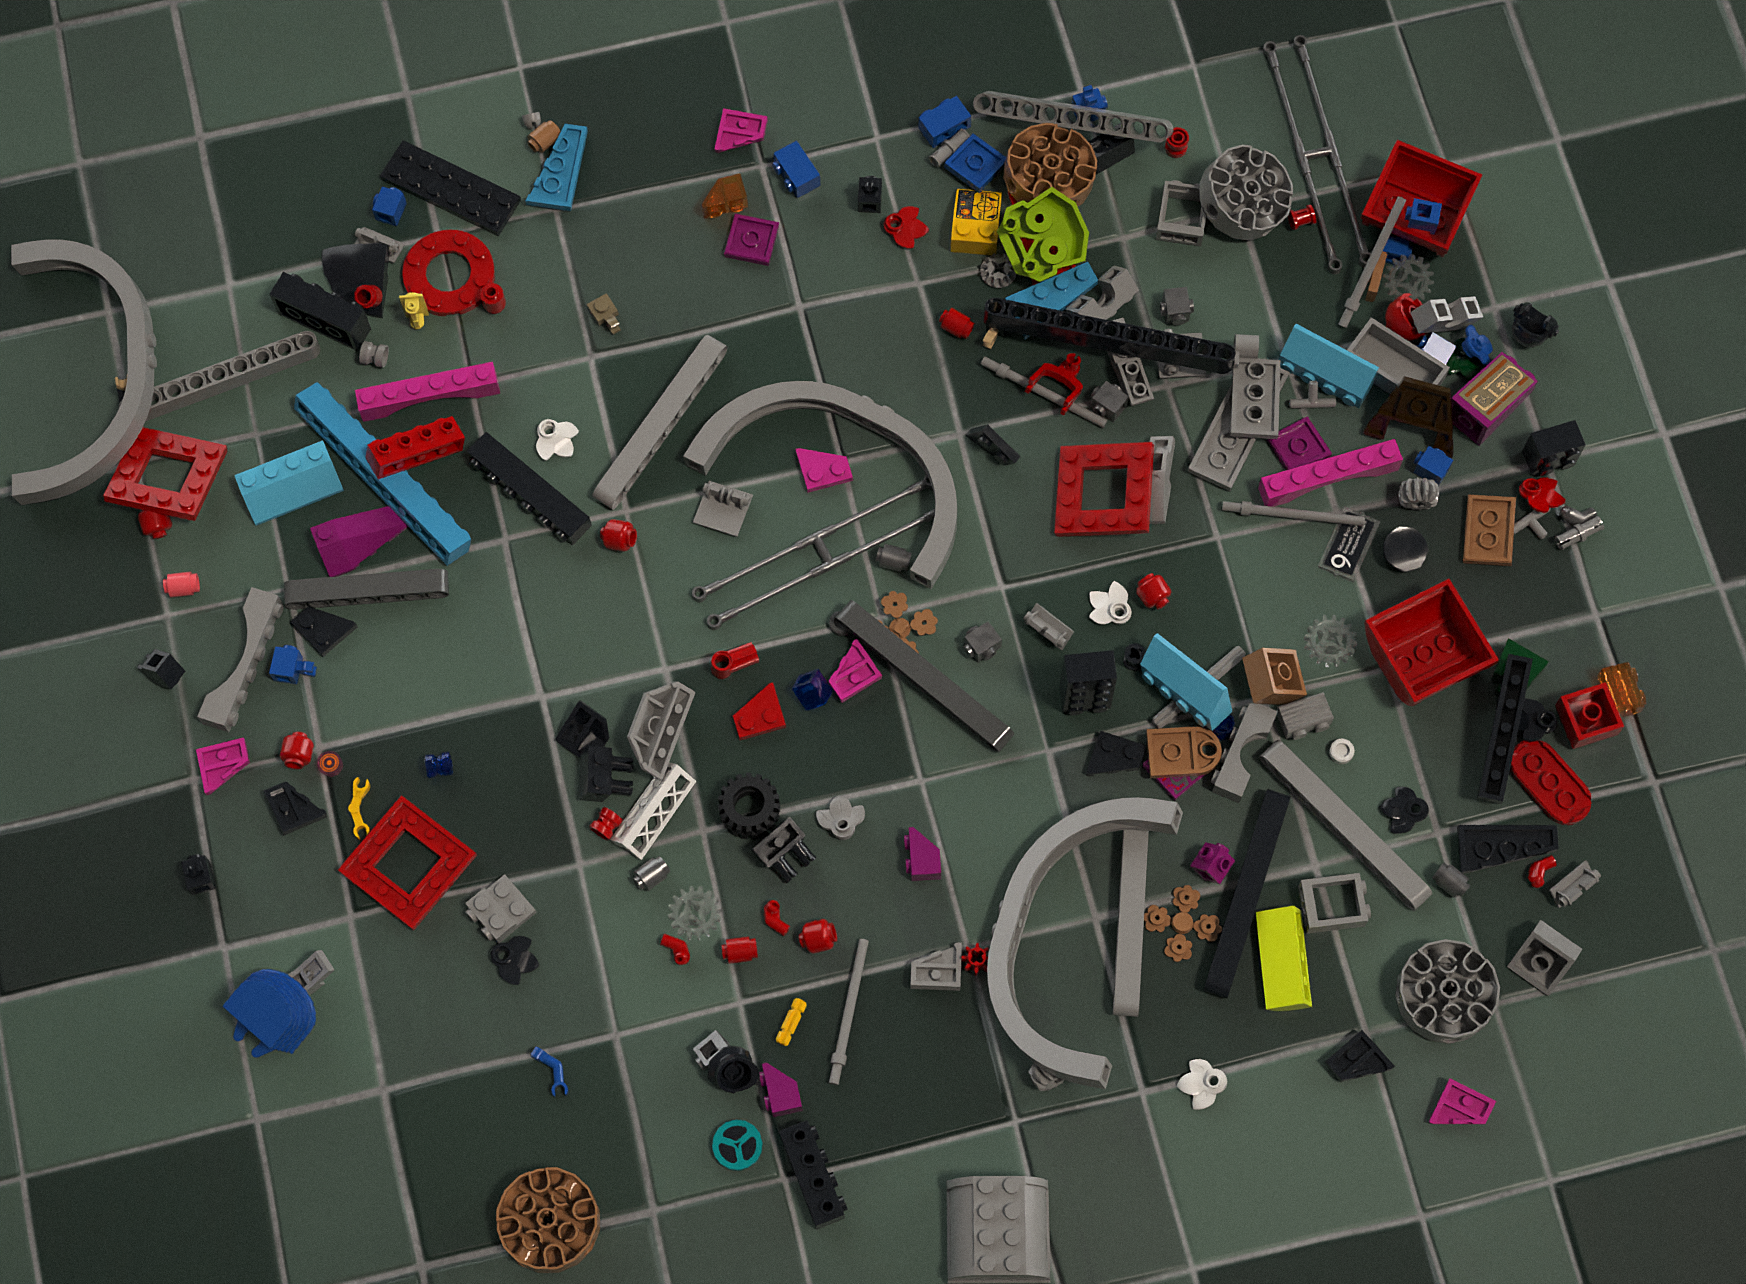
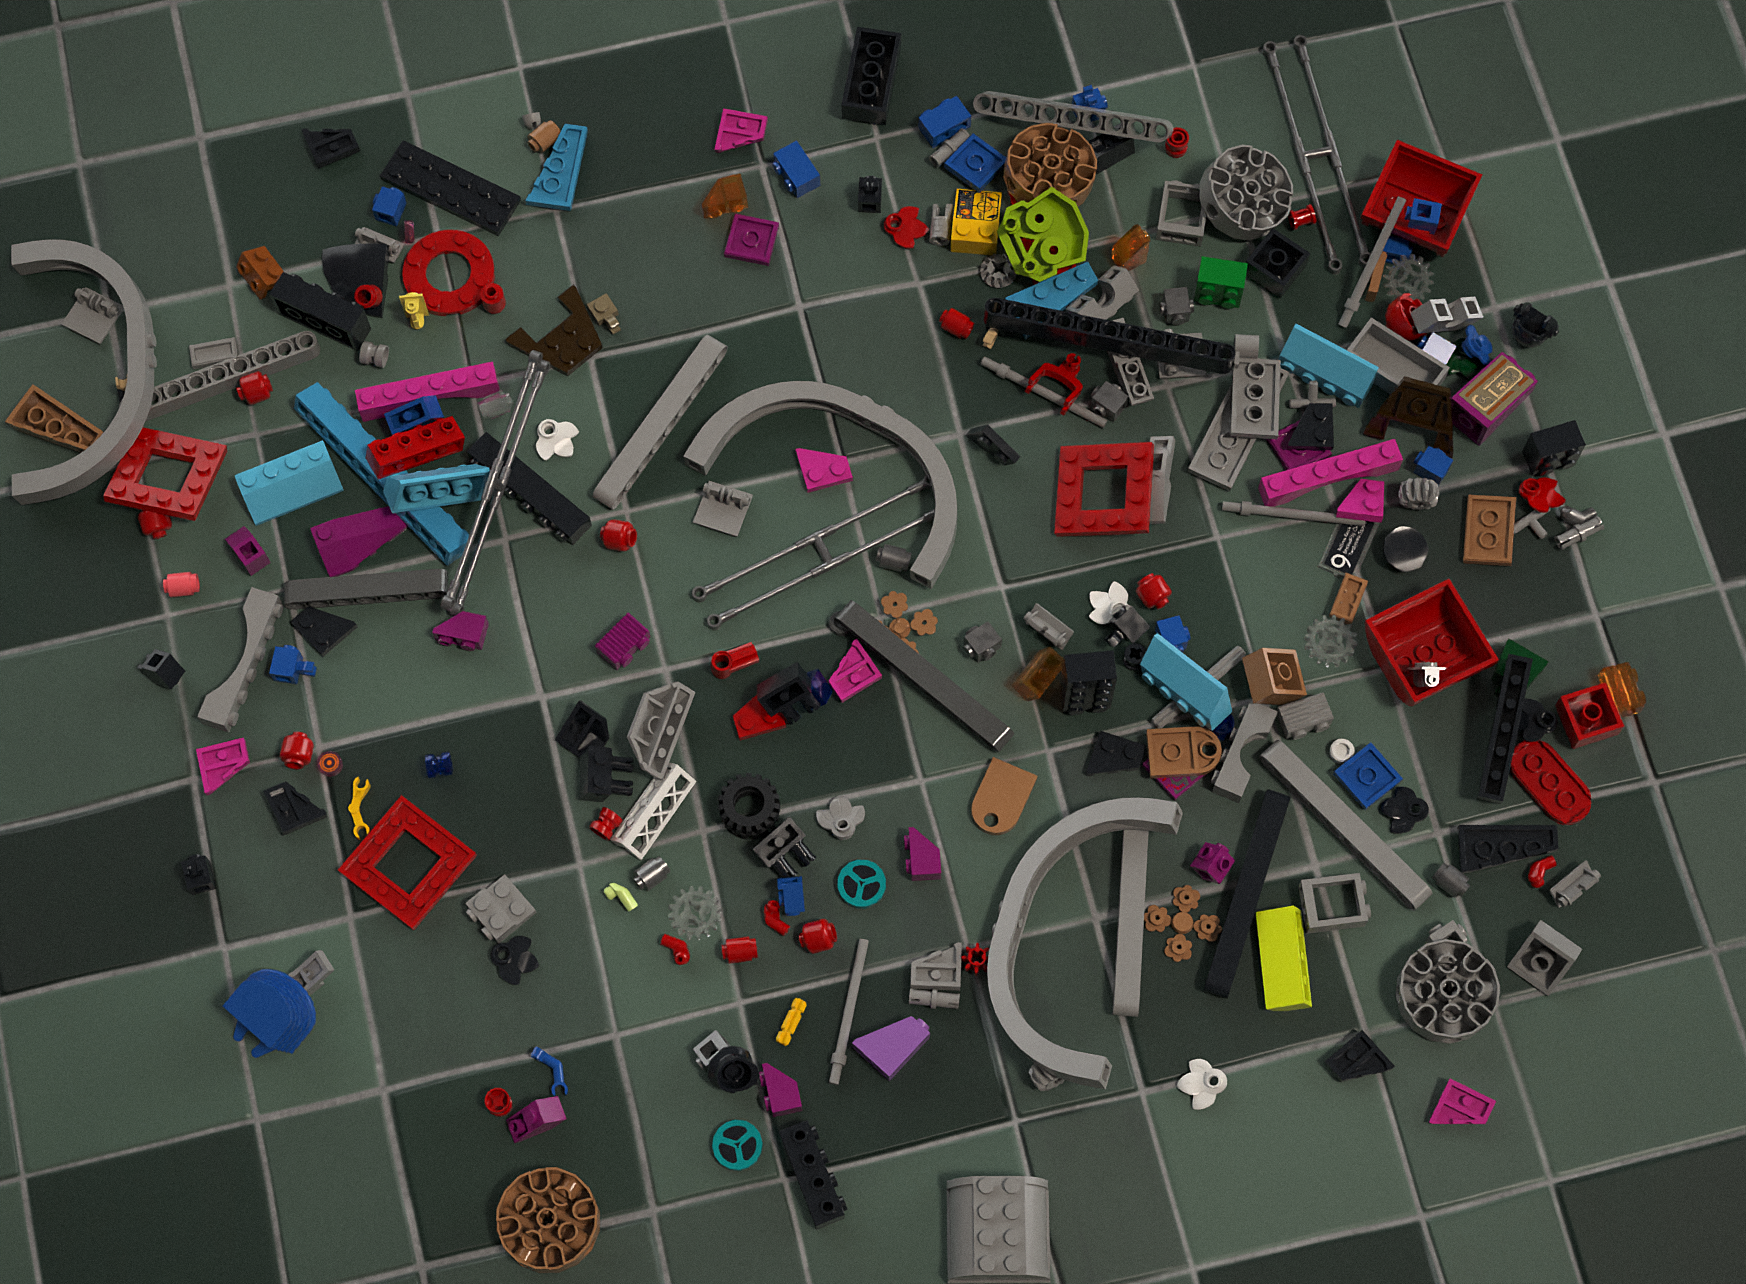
none -> medium nougat wedge [5,384,104,453]
none -> light grey hinge [61,287,124,344]
none -> light grey tile [189,337,239,369]
none -> magenta slope [225,526,271,576]
none -> dark orange bracket [236,246,284,300]
none -> red head [236,371,273,405]
none -> black wing [302,128,360,168]
none -> medium azure slope [383,464,490,513]
none -> blue brick [384,395,444,435]
none -> clear pink tile [404,220,415,243]
none -> magenta slope [432,611,489,651]
none -> flat silver bar [441,350,550,616]
none -> clear brick [477,390,514,420]
none -> red wheel [484,1088,513,1117]
none -> dark brown wing [505,284,603,376]
none -> magenta slope [506,1096,566,1143]
none -> magenta brick [595,612,650,670]
none -> yellowish green arm [603,883,638,912]
none -> black brick [757,661,821,725]
none -> blue brick [777,876,805,916]
none -> teal tile [838,860,886,909]
none -> black brick [841,27,901,125]
none -> medium lavender slope [852,1016,930,1081]
none -> light grey pin [909,988,960,1010]
none -> light grey hinge [929,204,953,246]
none -> medium nougat tile [971,757,1038,835]
none -> clear orange brick [1011,647,1064,701]
none -> black brick [1104,605,1150,648]
none -> clear orange slope [1111,224,1151,271]
none -> blue brick [1155,615,1191,653]
none -> green brick [1194,256,1248,309]
none -> black brick [1245,228,1310,298]
none -> black wing [1287,403,1334,450]
none -> medium nougat plate [1329,573,1368,625]
none -> blue plate [1333,743,1403,810]
none -> dark pink wing [1336,479,1384,523]
none -> light grey hinge [1407,662,1446,687]
none -> light grey bracket [1425,920,1468,943]

